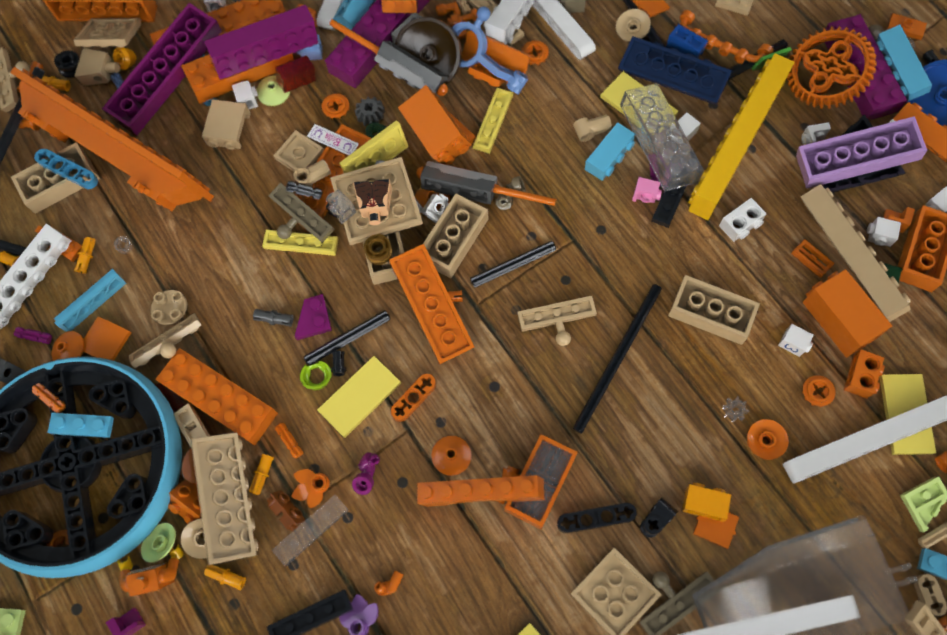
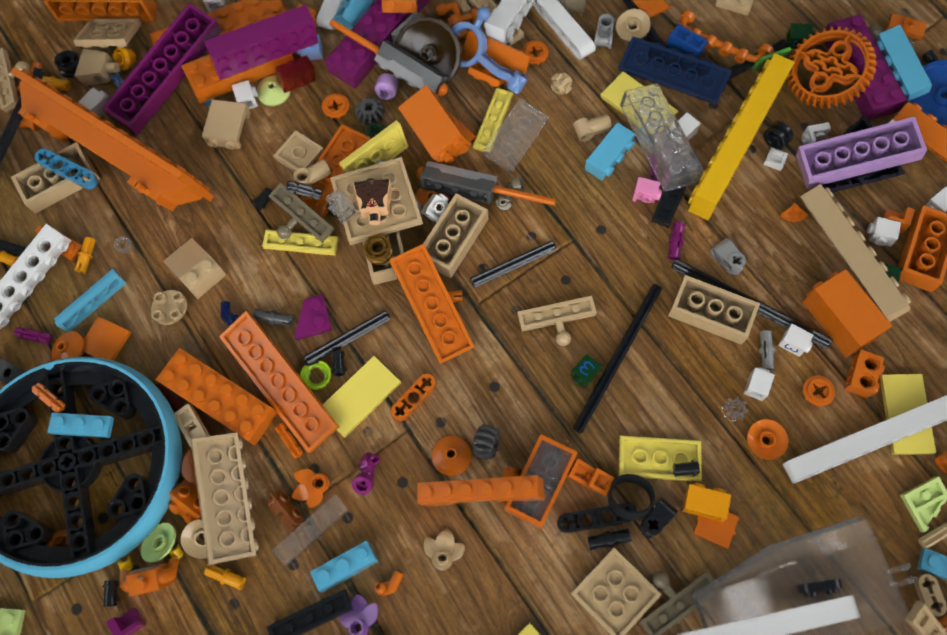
tan plate [129,313,201,368] -> none
light orange axle [249,454,274,495] -> none
white sticker [307,124,359,155] -> none
white brick [719,198,767,242] -> none
orange tile [791,239,835,278] -> none
none -> white brick [79,88,109,117]
none -> black pin [102,580,120,607]
none -> tan slope [163,238,226,299]
none -> orange plate [219,311,340,453]
none -> clear blue arm [221,301,239,325]
none -> black pin [252,187,272,211]
none -> medium azure brick [310,540,379,592]
none -> lavender head [374,73,399,100]
none -> tan plate [424,529,465,570]
none -> dark grey gear [472,424,501,460]
none -> clear tile [482,98,549,174]
none -> tan gear [551,73,572,95]
none -> orange slope [567,458,615,496]
none -> dark green brick [570,354,602,388]
none -> black pin [587,528,631,550]
none -> light grey piece [594,14,614,49]
none -> black tyre [608,474,655,520]
none -> light yellow tile [618,435,702,482]
none -> magenta pin [667,222,685,261]
none -> black axle [671,259,833,349]
none -> black pin [673,460,700,477]
none -> light grey piece [710,238,746,275]
none -> white brick [743,367,775,401]
none -> light grey pin [759,330,775,371]
none -> black wheel [763,121,794,150]
none -> white tile [763,147,788,171]
none -> orange tile [780,202,808,222]
none -> dark green brick [786,23,815,49]
none -> black plate [797,579,843,597]

